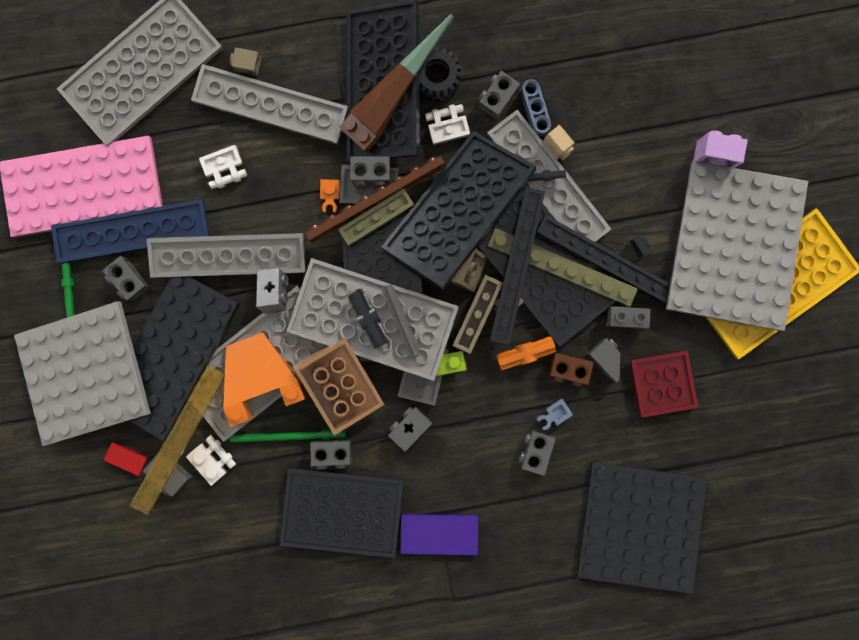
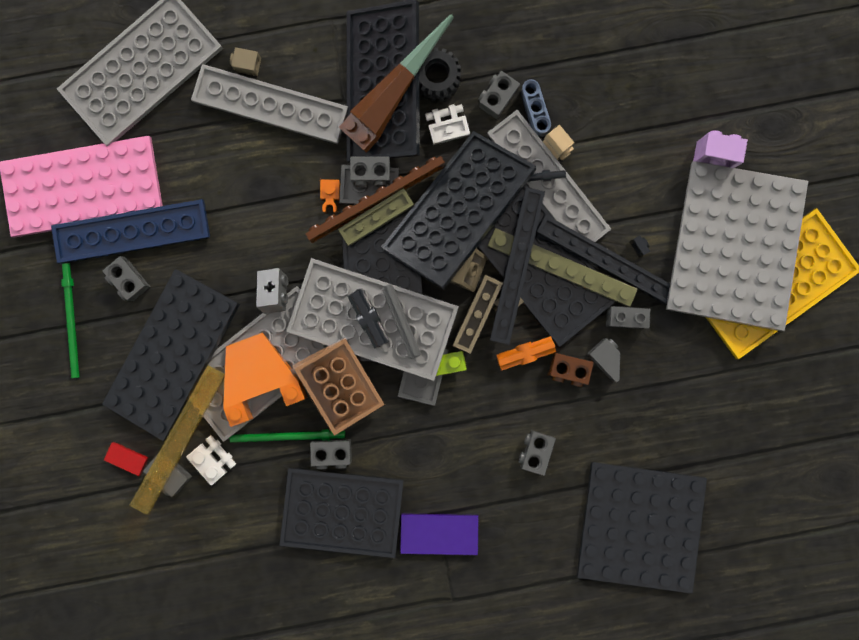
light grey plate [14,302,151,446] -> none
light grey plate [147,233,306,277] -> none
white plate [199,145,247,189] -> none
dark grey brick [388,406,432,451] -> none
sand blue plate [536,398,573,430] -> none
dark red plate [630,351,698,418] -> none

